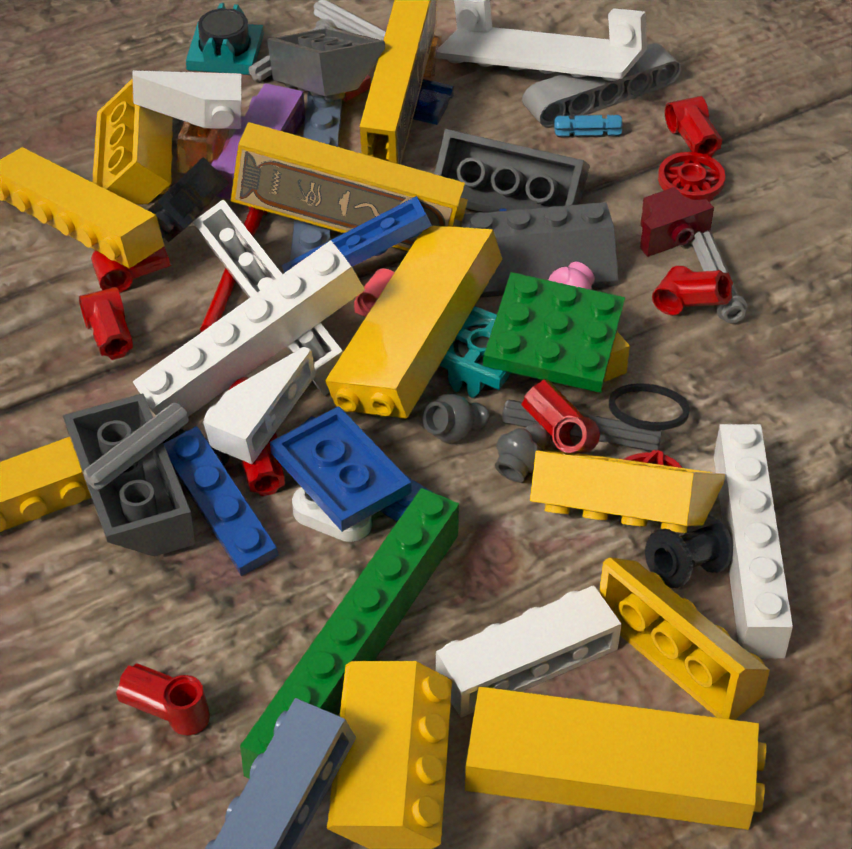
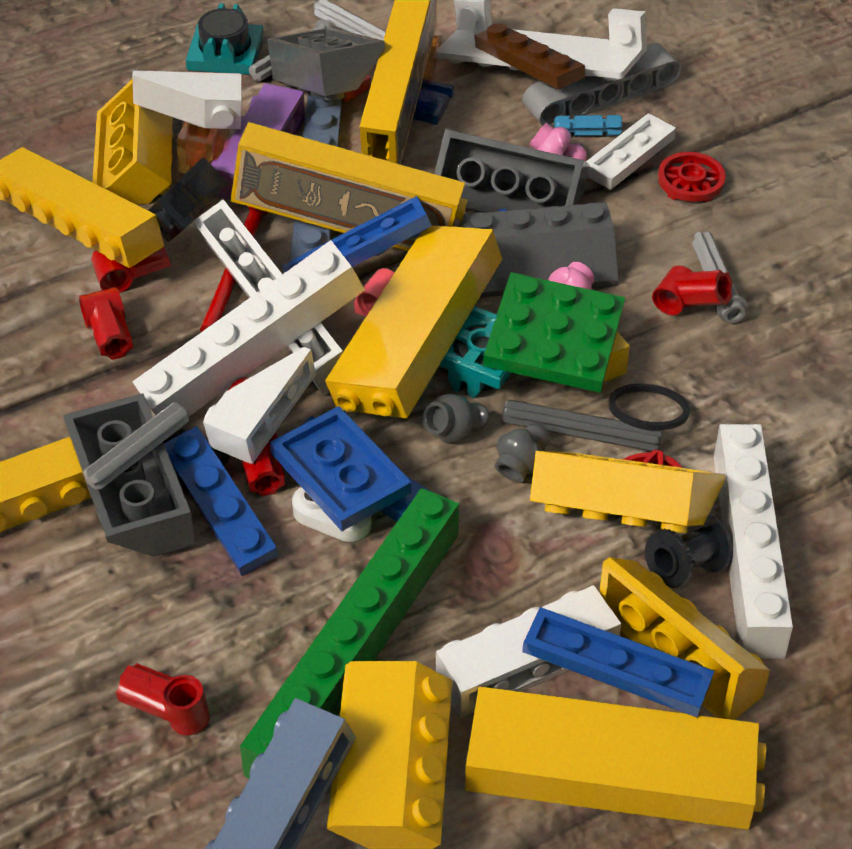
red piece [521,379,600,453] -> none
dark red brick [640,187,714,257] -> none
red piece [665,96,722,157] -> none
none -> reddish brown plate [474,24,586,89]
none -> blue plate [522,607,714,718]
none -> bright pink animal [529,122,587,161]
none -> white plate [586,113,676,190]

